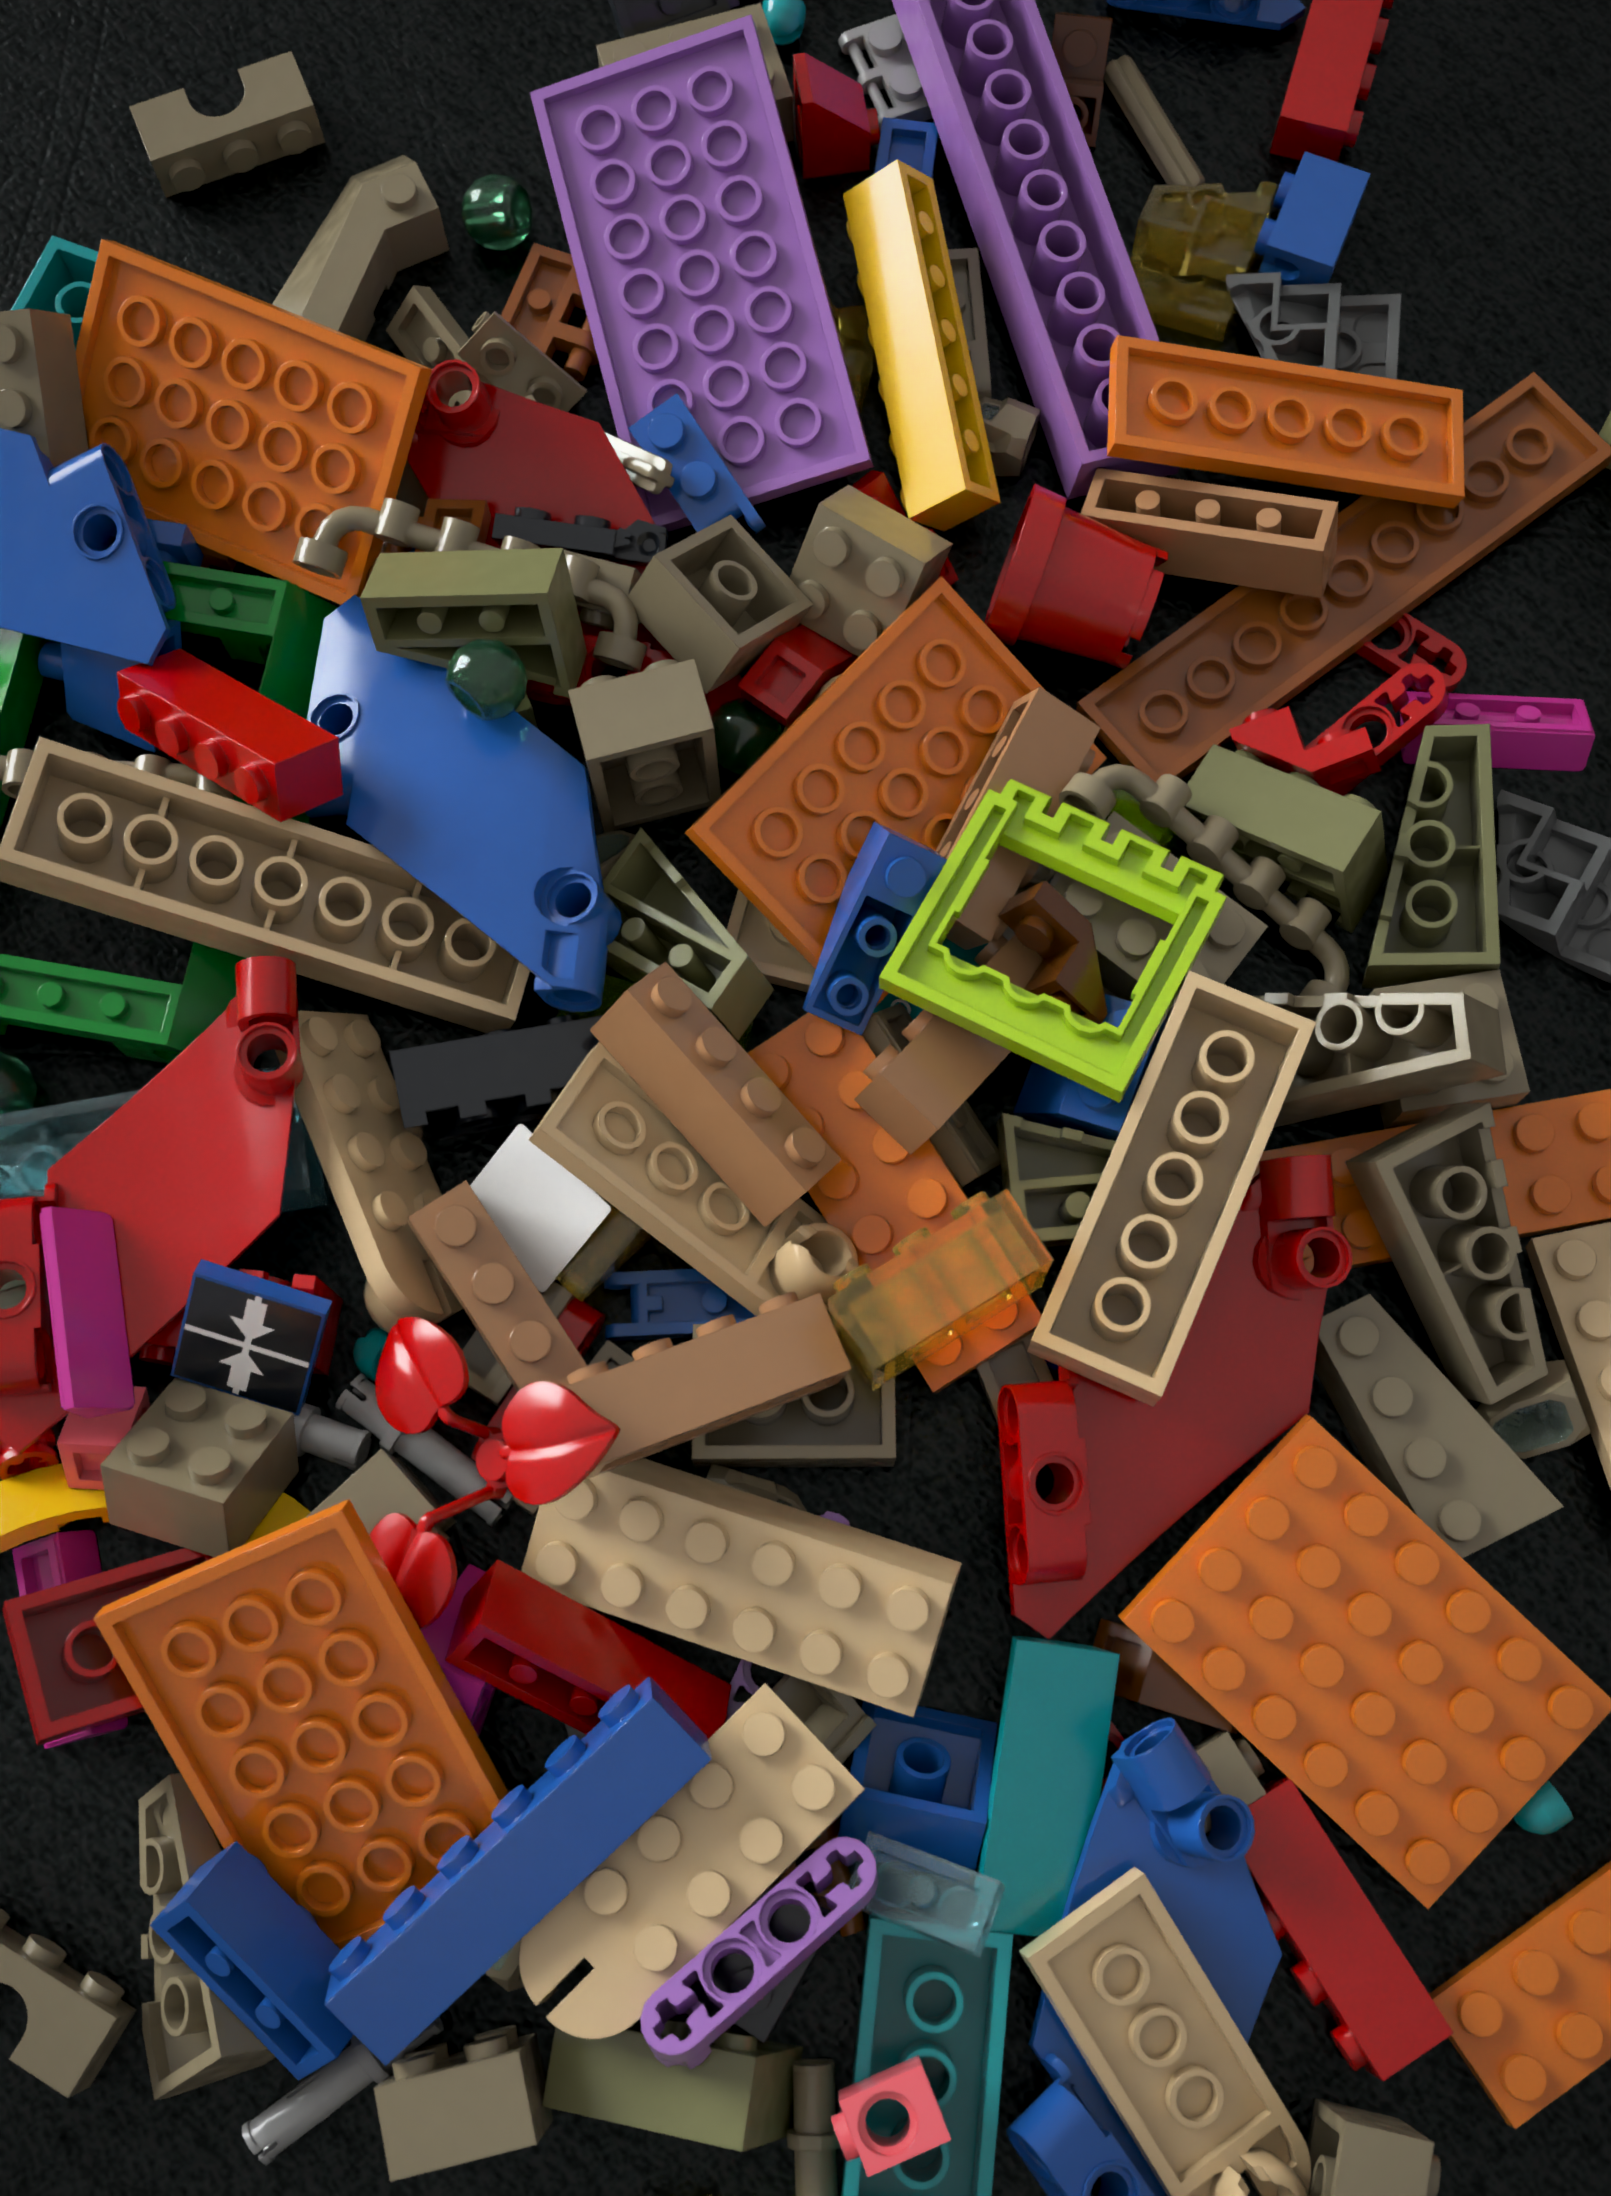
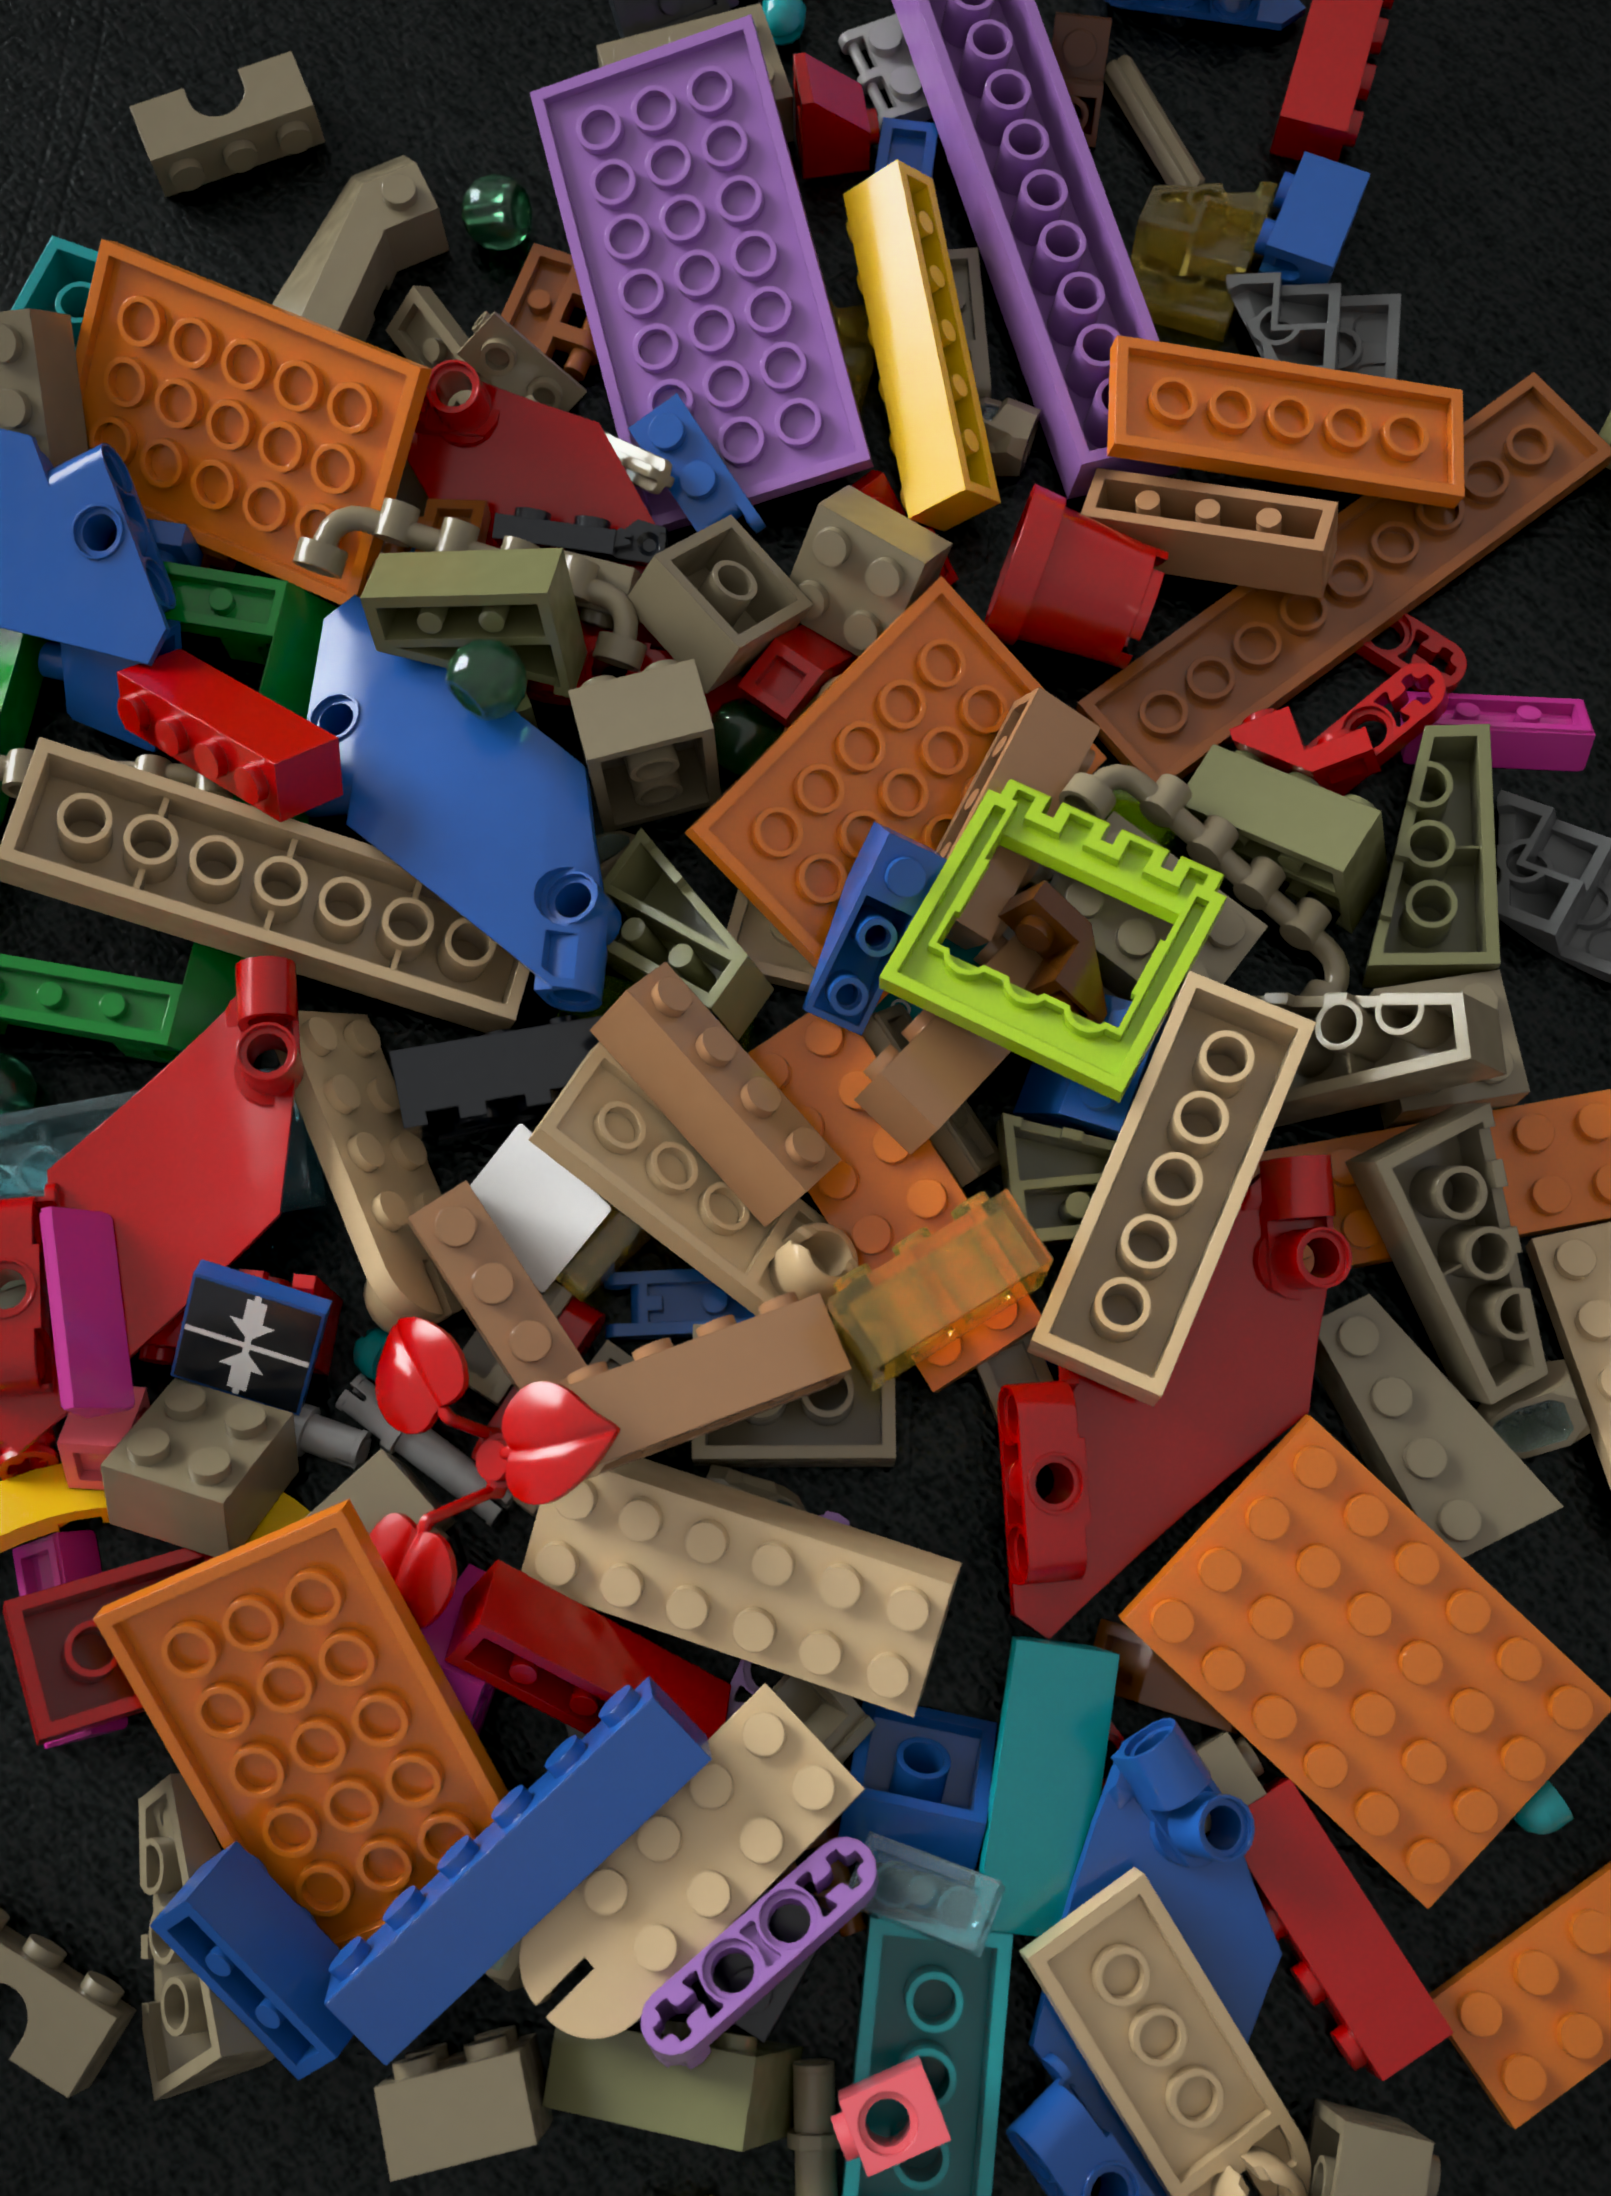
light grey pin [242,2016,444,2165] -> none

